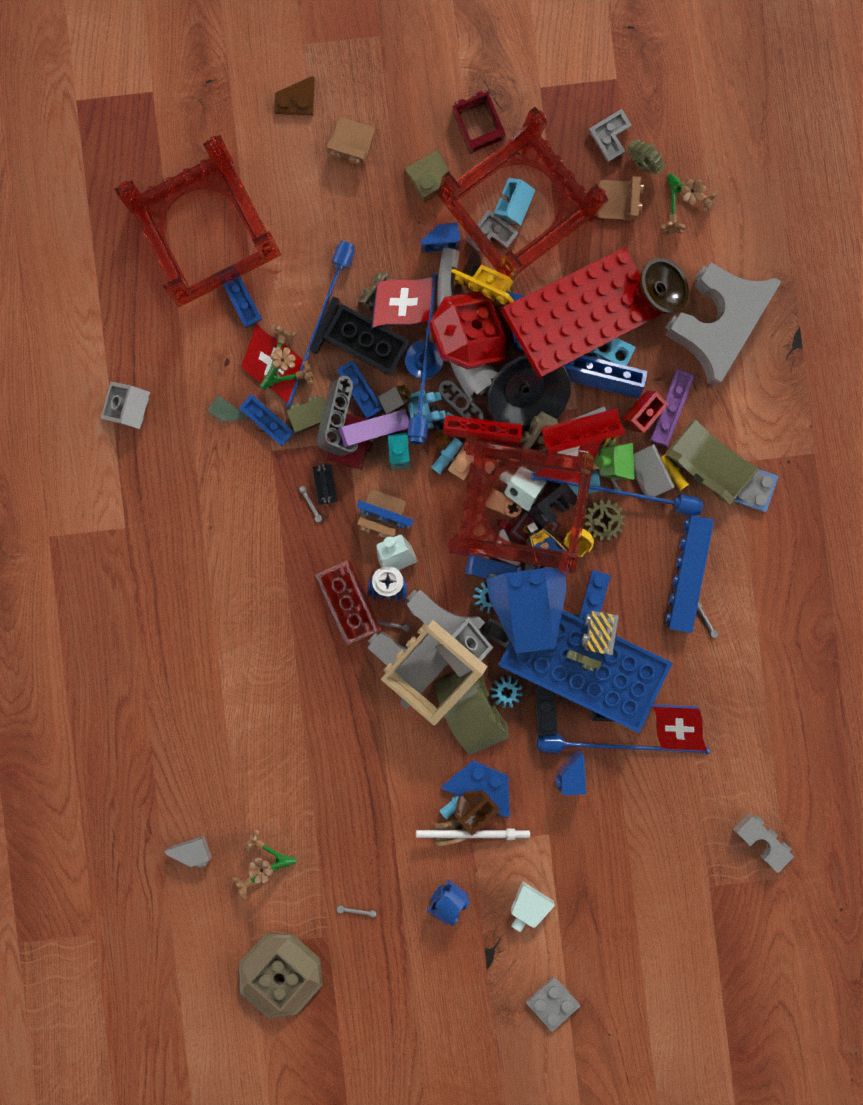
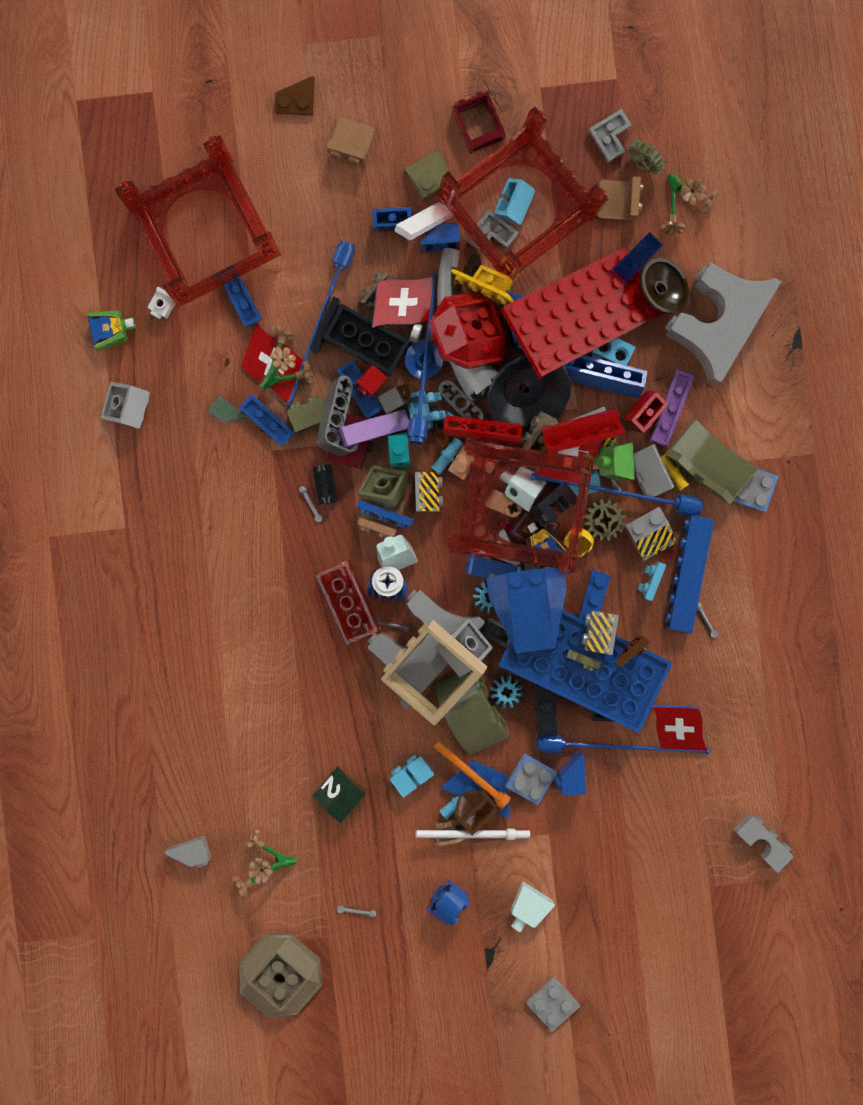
none -> torso [87,311,136,351]
none -> white brick [147,287,178,319]
none -> clear green slope [313,766,367,824]
none -> red brick [356,365,387,398]
none -> olive slope [357,465,408,509]
none -> blue brick [372,207,412,233]
none -> medium azure piece [390,754,434,798]
none -> white tile [395,202,454,240]
none -> white tile [409,323,423,343]
none -> slope [415,472,443,512]
none -> orange piece [434,741,511,809]
none -> light grey piece [505,753,557,805]
none -> clear blue tile [613,232,663,282]
none -> reddish brown wing [615,634,650,668]
none -> slope [624,507,677,561]
none -> medium azure plate [637,562,666,601]
none -> clear red tile [659,544,679,560]

